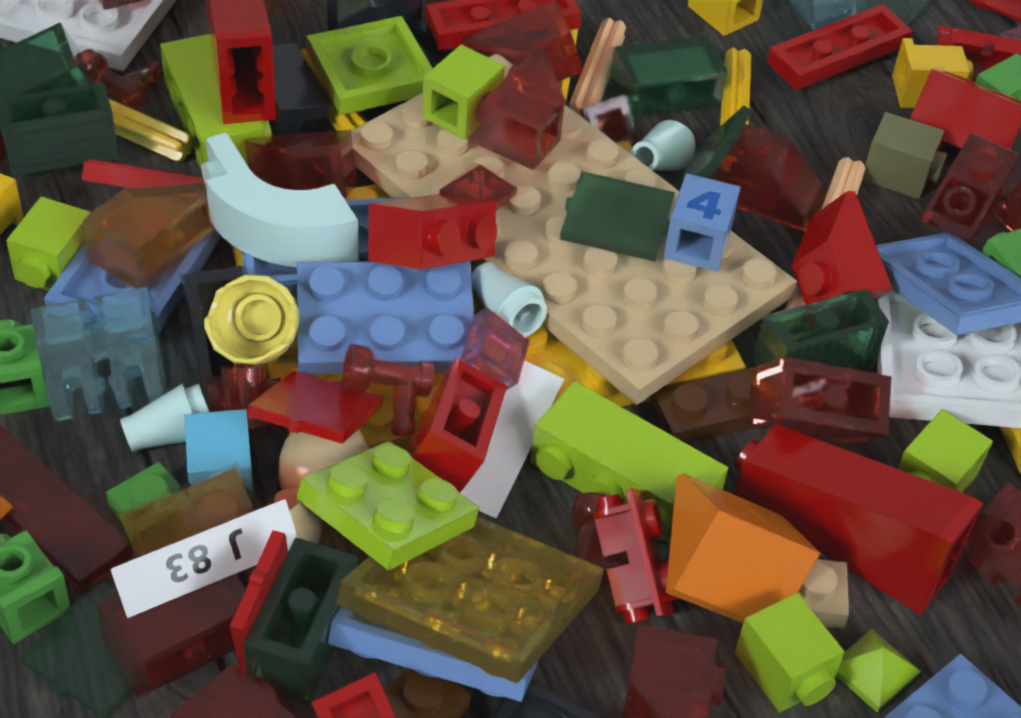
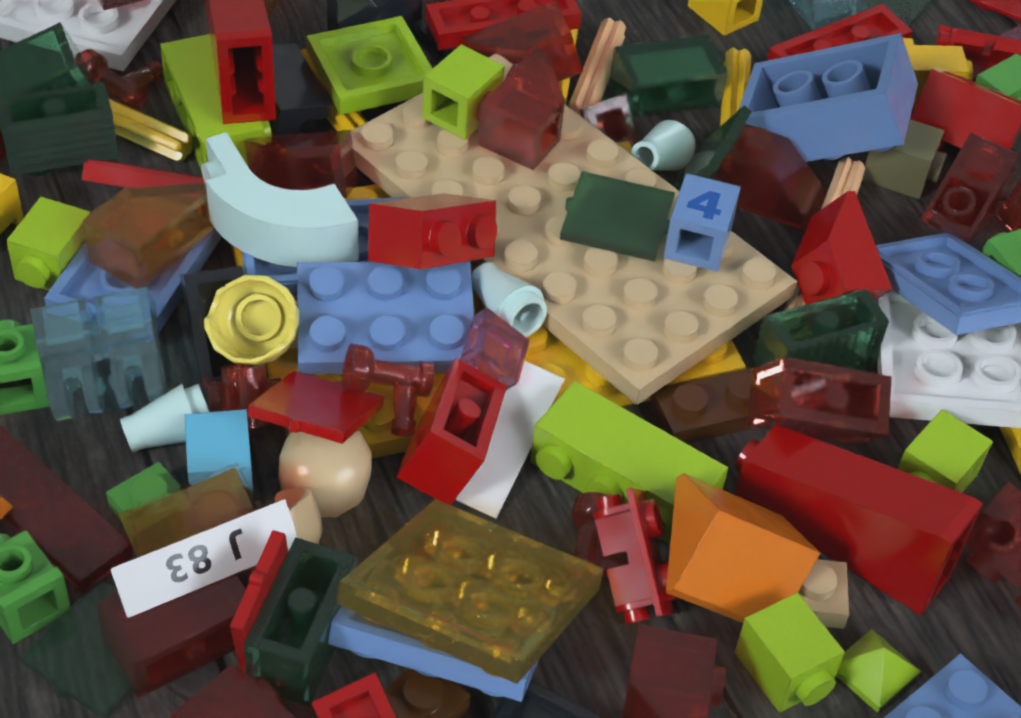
lime plate [296,441,480,571] -> none
clear red slope [439,162,517,210] -> none
none -> medium blue brick [734,33,918,171]

